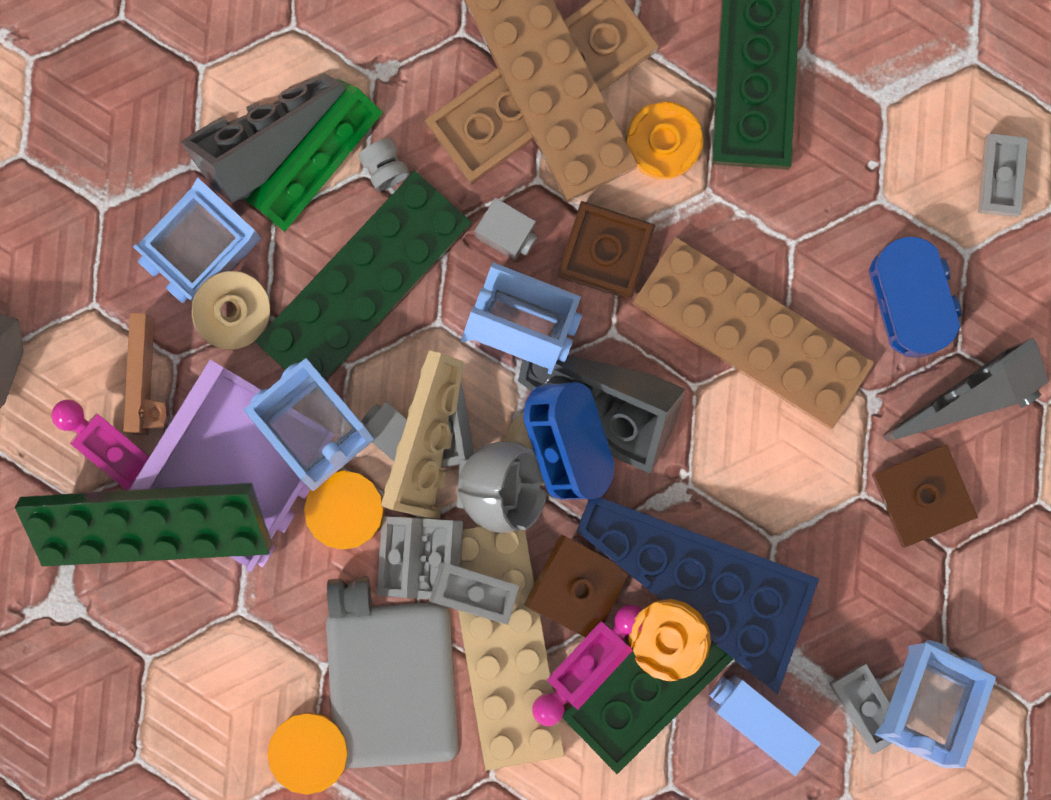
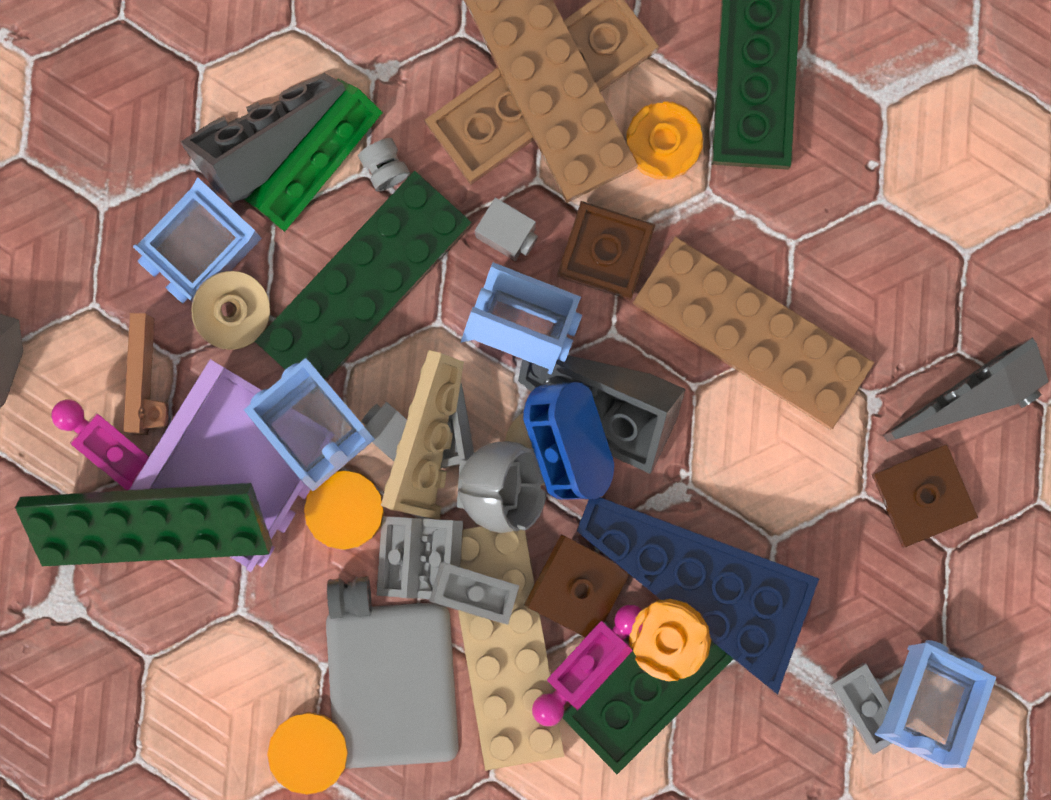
light blue brick [708,674,821,776] -> none
blue brick [869,237,962,358] -> none
light grey plate [978,133,1028,217] -> none

